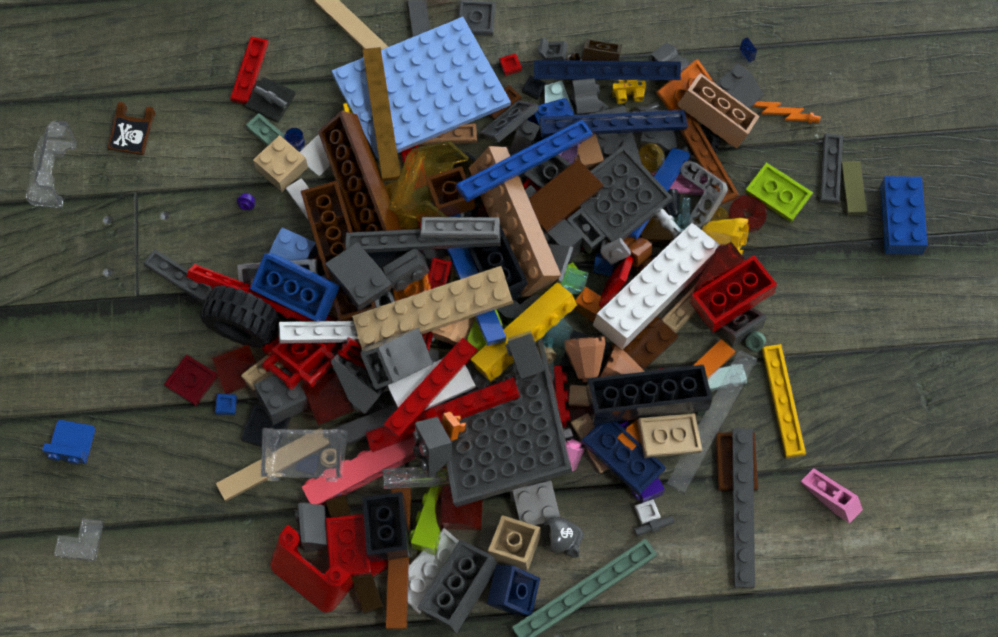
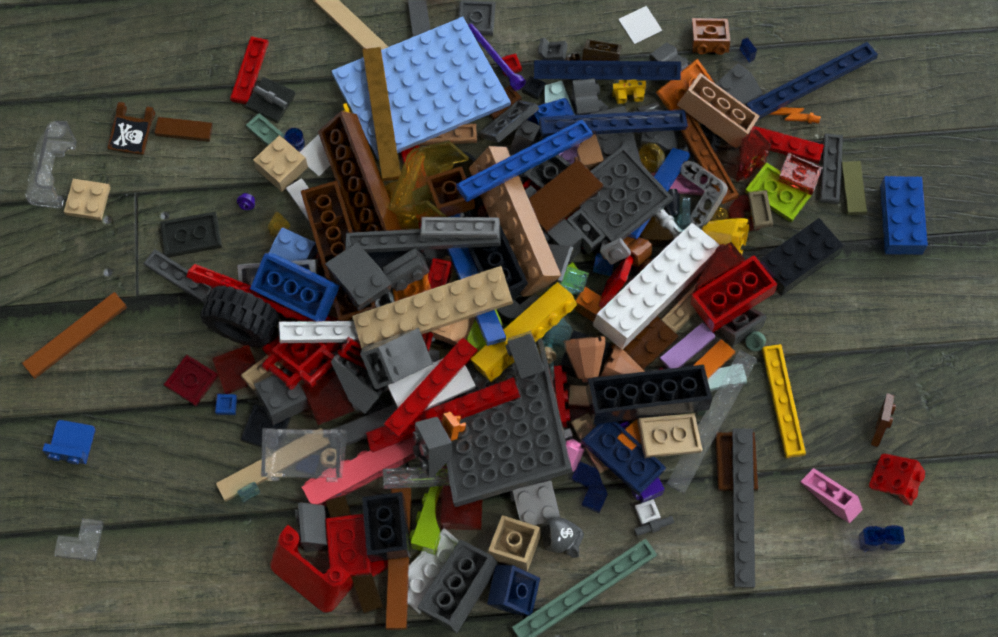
none -> dark orange tile [22,292,127,379]
none -> tan plate [64,179,111,221]
none -> reddish brown tile [155,117,213,142]
none -> pearl dark grey tile [160,211,222,258]
none -> clear light blue tile [237,482,261,502]
none -> clear yellow slope [268,212,290,237]
none -> dark purple piece [468,23,526,91]
none -> clear blue tile [571,461,608,514]
none -> white sticker [619,6,662,44]
none -> lavender tile [660,322,716,369]
none -> dark orange plate [691,18,730,55]
none -> clear red slope [736,129,771,182]
none -> dark blue plate [746,42,878,120]
none -> red plate [747,126,824,164]
none -> dark tan tile [748,190,773,229]
none -> black brick [760,218,844,296]
none -> clear red tile [777,153,822,195]
none -> clear blue brick [859,525,905,551]
none -> red bracket [869,453,925,506]
none -> reddish brown wing [871,393,896,447]

